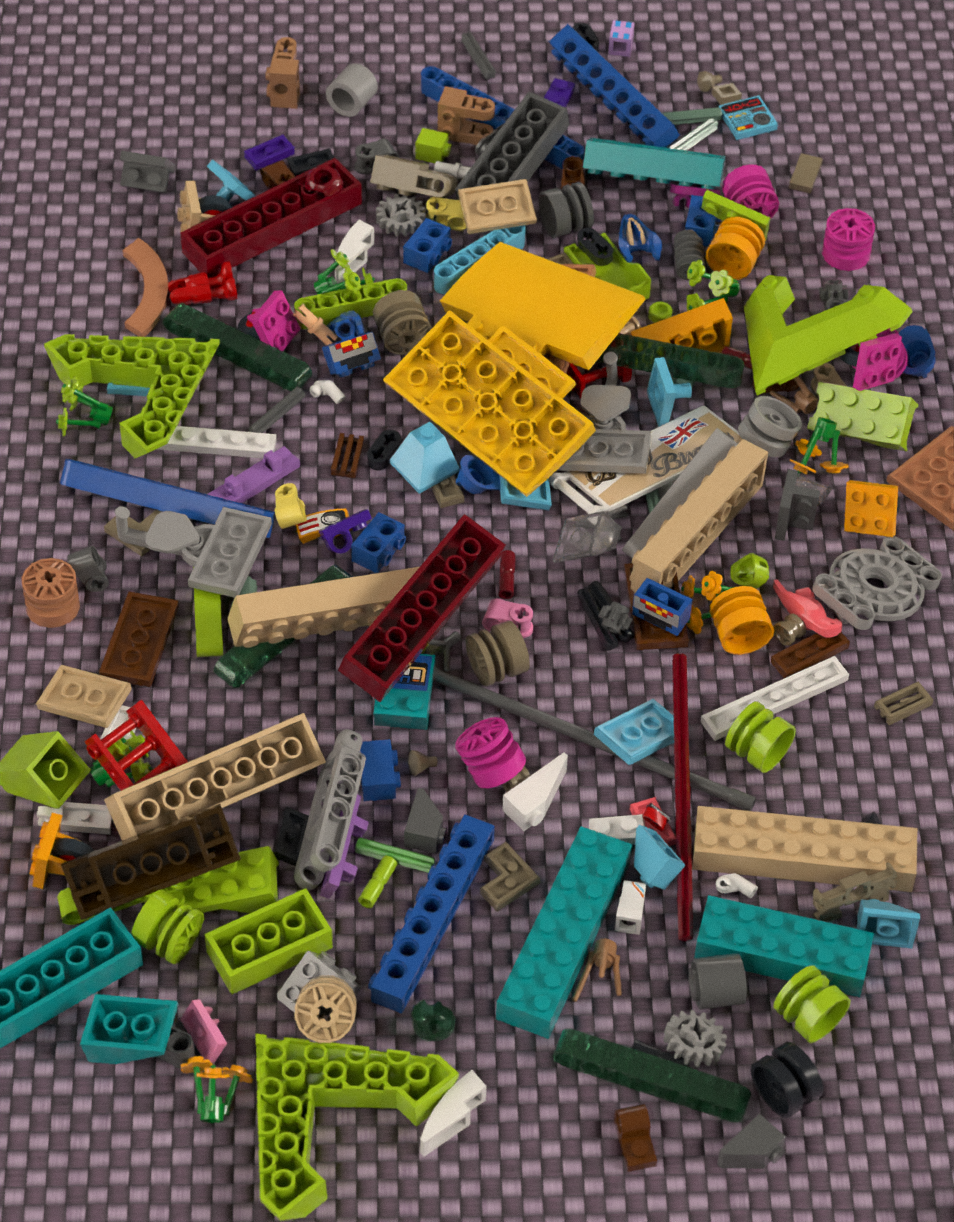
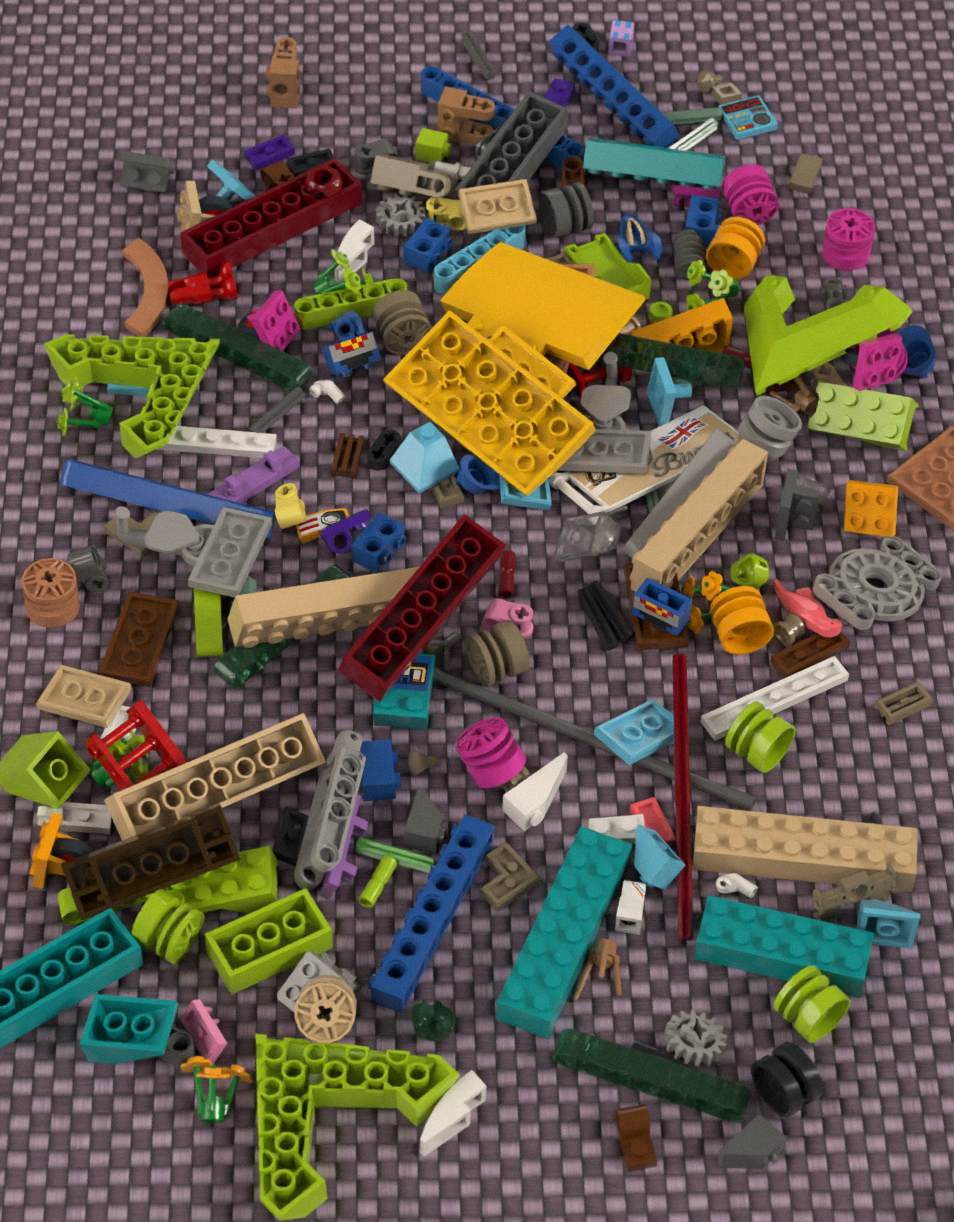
light nougat pin [293,304,338,345] -> none
light grey piece [326,63,378,117] -> none
black beam [577,228,613,266] -> none
dark grey gear [598,602,633,634] -> none
red piece [642,804,671,831] -> none
dark grey piece [689,953,747,1010] -> none
lime wing [701,190,770,241] -> none
plant [789,417,849,475] -> none

